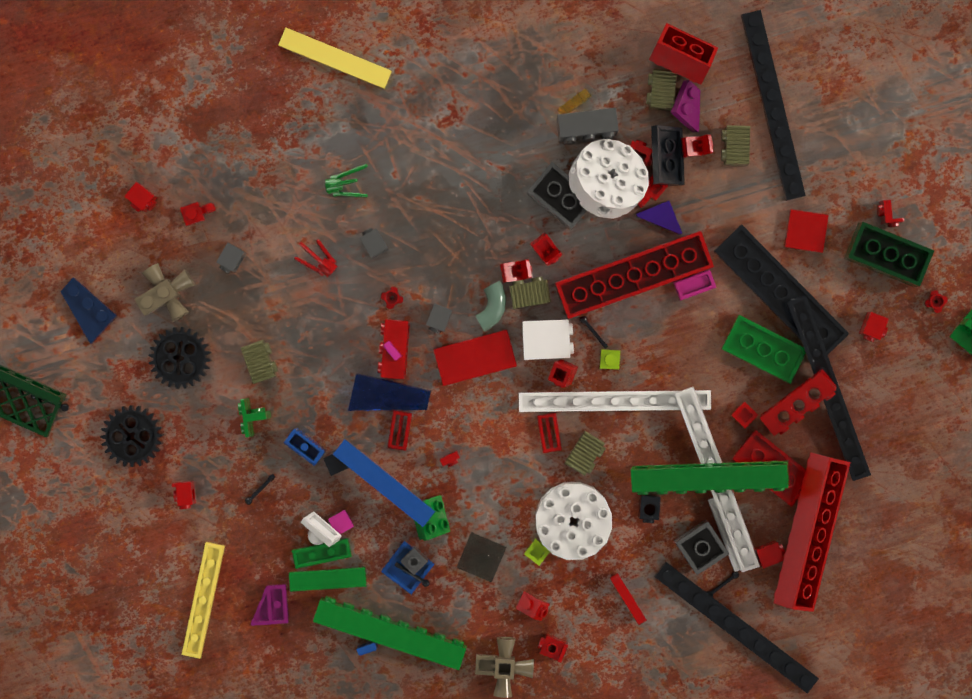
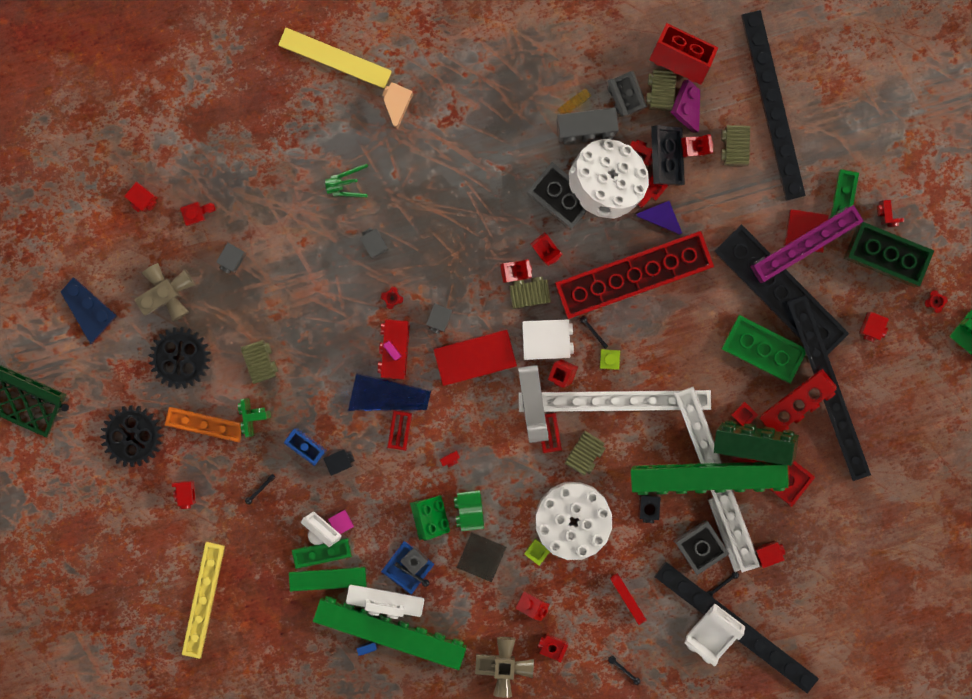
magenta wing [251,584,289,626] -> none
red plant [294,239,338,278] -> none
blue tile [333,439,436,527] -> none
sand green cylinder [475,281,507,332] -> none
dark pink tile [674,270,717,301] -> none
red brick [773,452,851,612] -> none
none -> orange tile [165,407,242,442]
none -> white bracket [346,585,424,619]
none -> light nougat slope [382,82,413,129]
none -> green brick [454,490,485,531]
none -> light grey beam [518,365,549,443]
none -> dark grey bracket [607,71,647,116]
none -> black hinge [608,656,641,685]
none -> white panel [685,603,745,666]
none -> dark green brick [714,421,799,466]
none -> magenta piece [751,205,864,283]
none -> green plate [830,169,859,218]

